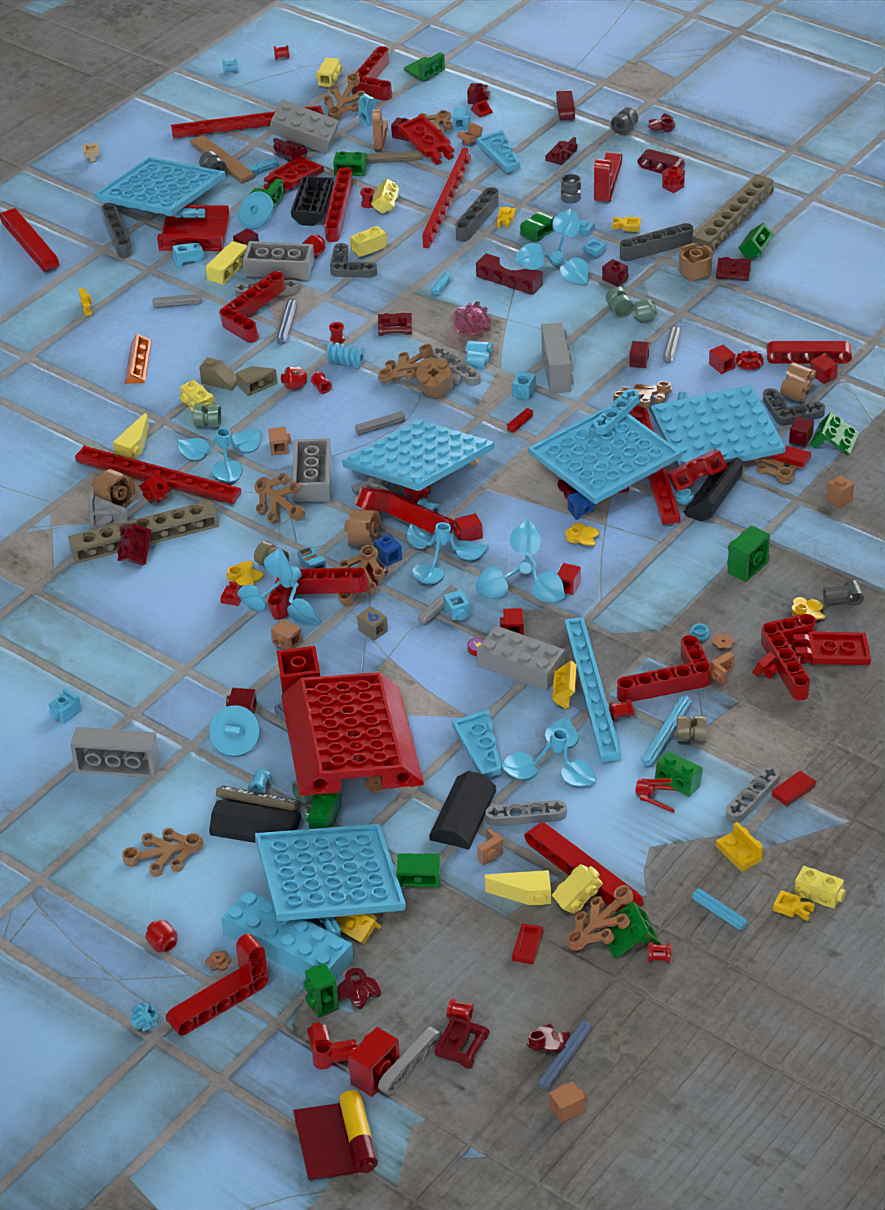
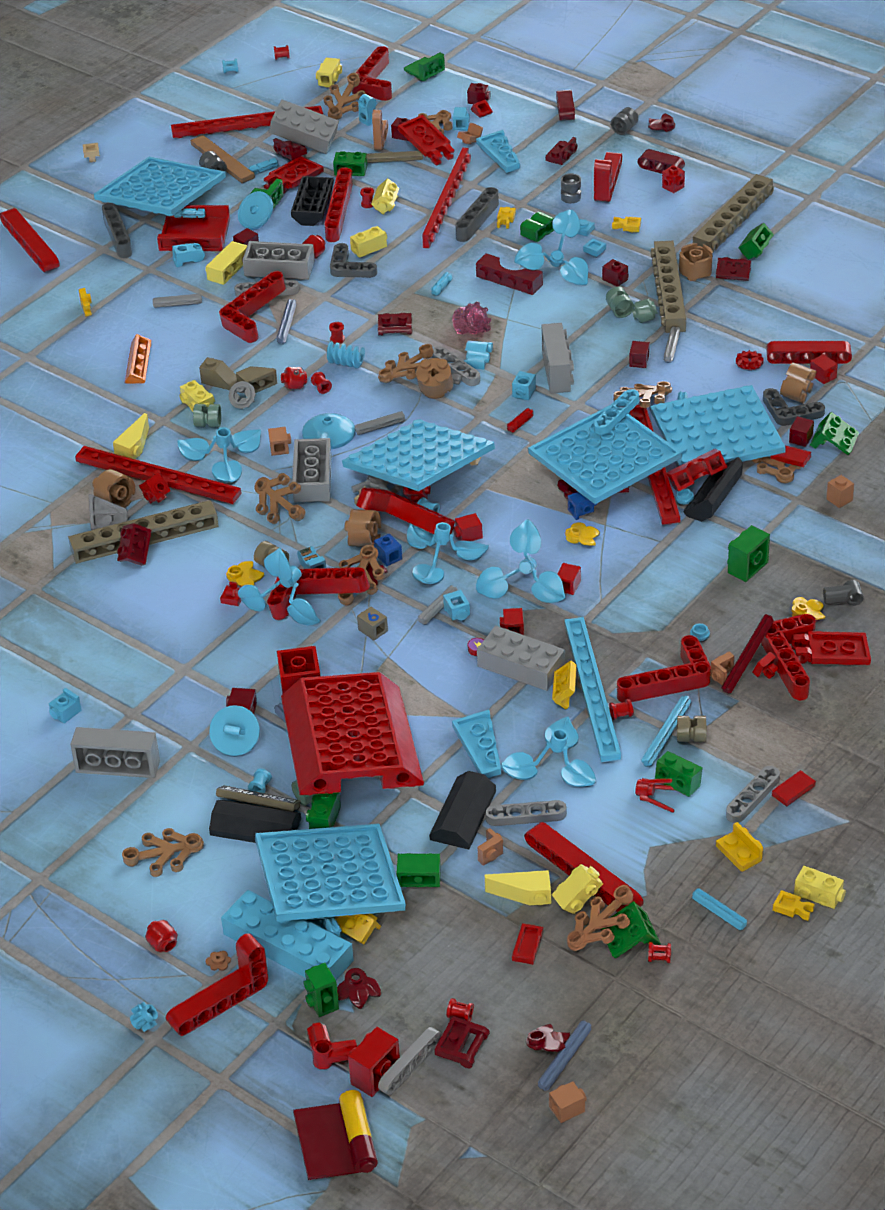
nougat brick [271,619,302,650] -> none
nougat plant [365,776,385,793] -> none
dark grey beam [620,223,693,261] -> none
red brick [709,344,736,374] -> none
nougat plant [712,633,735,650] -> none
none -> light grey gear [229,381,256,409]
none -> medium azure dish [302,413,355,449]
none -> dark tan brick [651,240,686,333]
none -> dark red axle [721,614,774,694]

